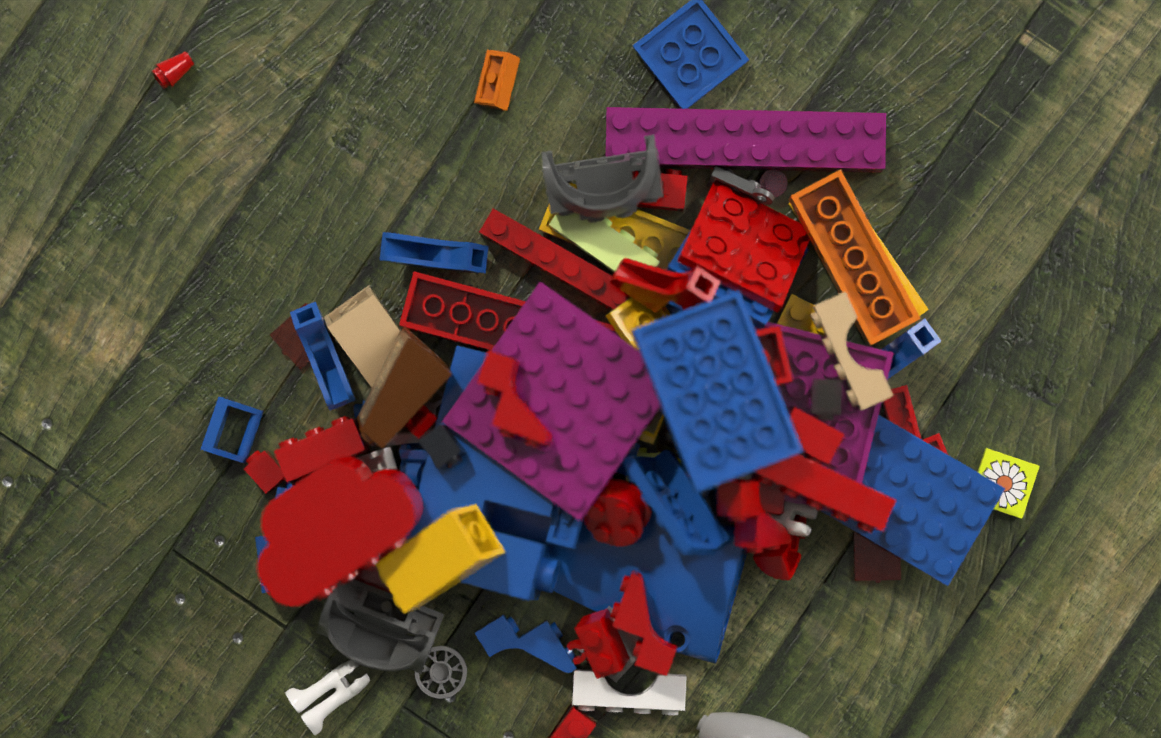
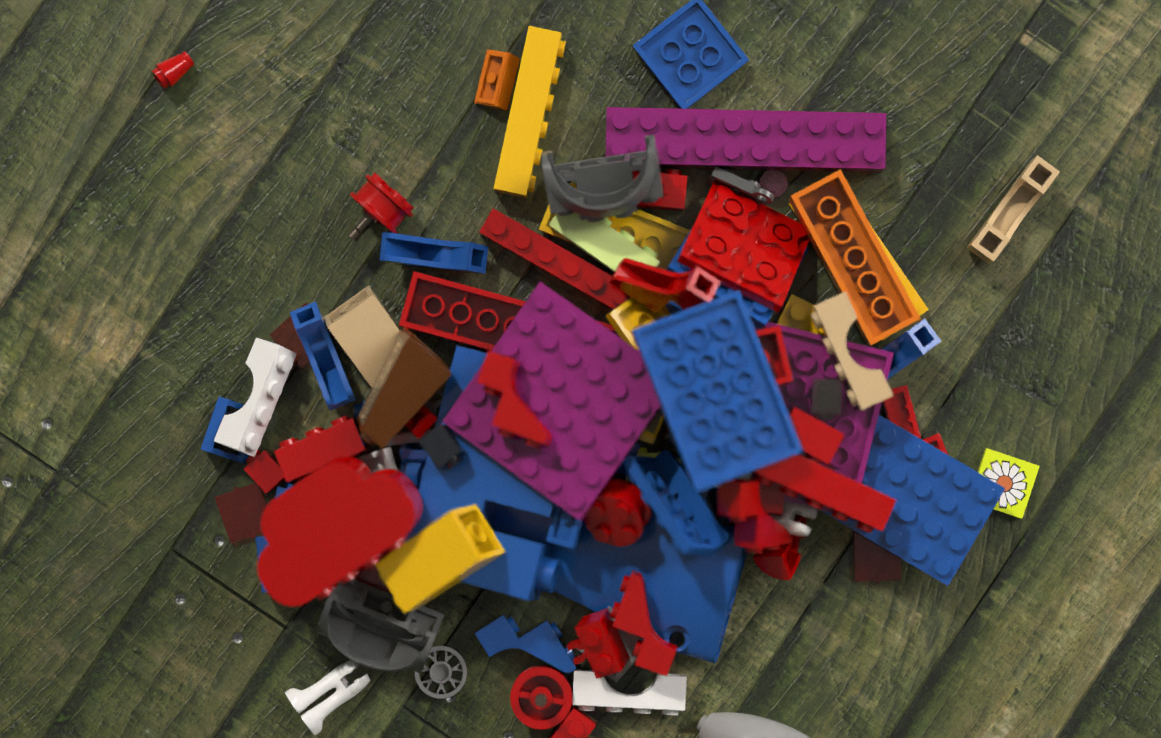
none -> white arch [214,338,297,457]
none -> clear red piece [214,483,267,543]
none -> red wheel [348,172,414,242]
none -> yellow brick [493,26,566,198]
none -> red wheel [510,665,572,729]
none -> tan arch [967,155,1060,264]

